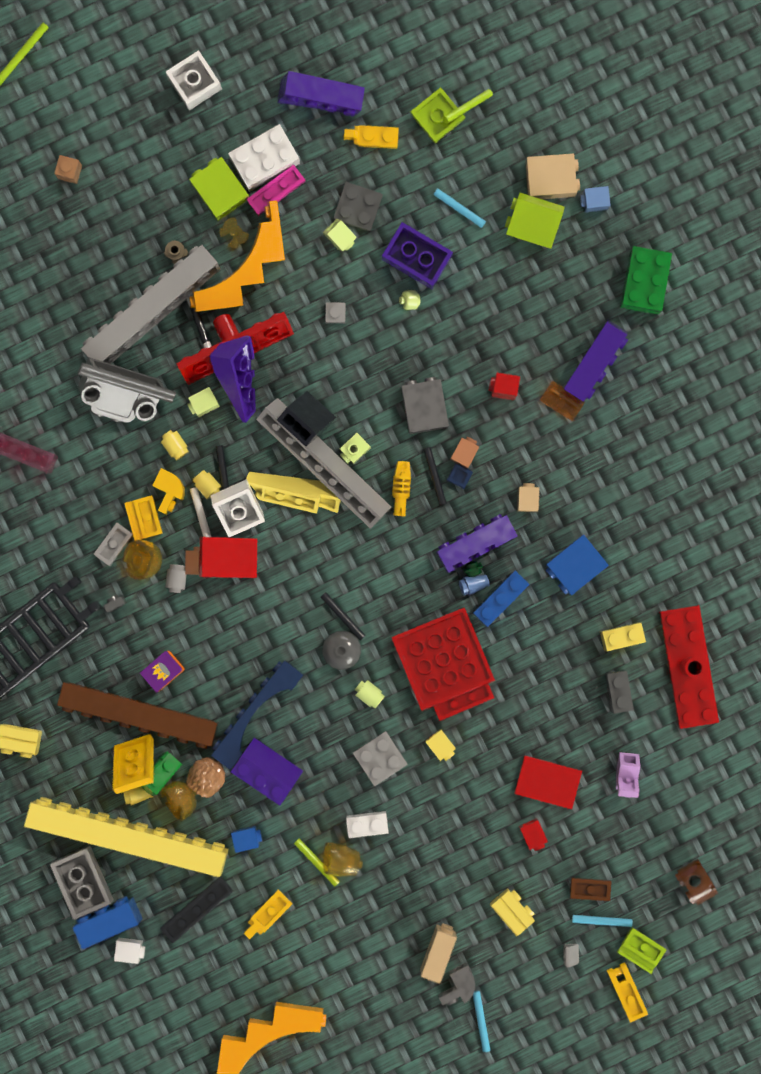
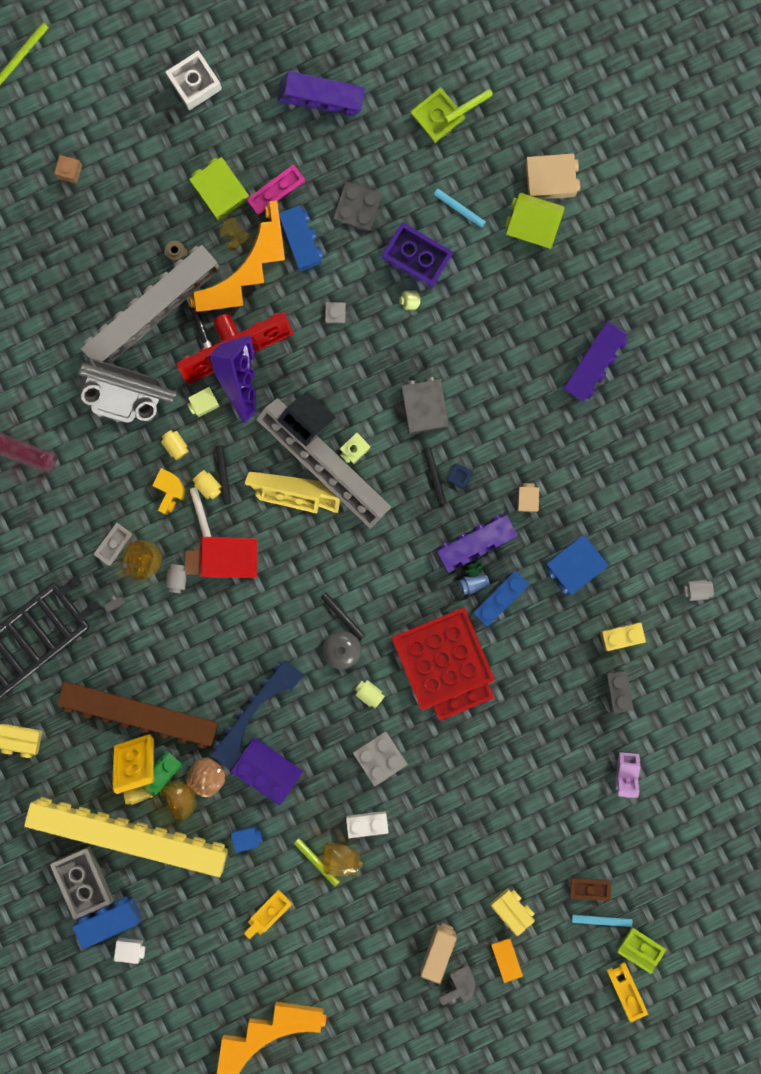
yellow plate [124,495,163,541] -> none
dark purple piece [140,651,185,693] -> none
black tile [160,876,234,944] -> none
white brick [211,479,265,537] -> none
white brick [228,124,300,192] -> none
yellowish green brick [323,219,357,251] -> none
yellow hinge [344,125,399,149] -> none
yellow hinge [392,461,411,516] -> none
light yellow brick [425,729,456,761] -> none
nougat brick [450,437,479,469] -> none
medium azure bar [473,991,490,1052] -> none
red brick [488,373,520,400] -> none
red tile [514,755,582,809] -> none
red brick [519,818,548,851] -> none
clear orange slope [540,381,585,422] -> none
light grey slope [563,944,579,967] -> none
medium blue brick [580,186,611,212] -> none
green brick [620,246,672,315] -> none
red plate [660,605,719,729] -> none
reddish brown brick [675,858,718,905] -> none
none -> blue brick [279,205,323,272]
none -> light orange tile [491,937,523,983]
none -> light grey brick [683,580,714,601]

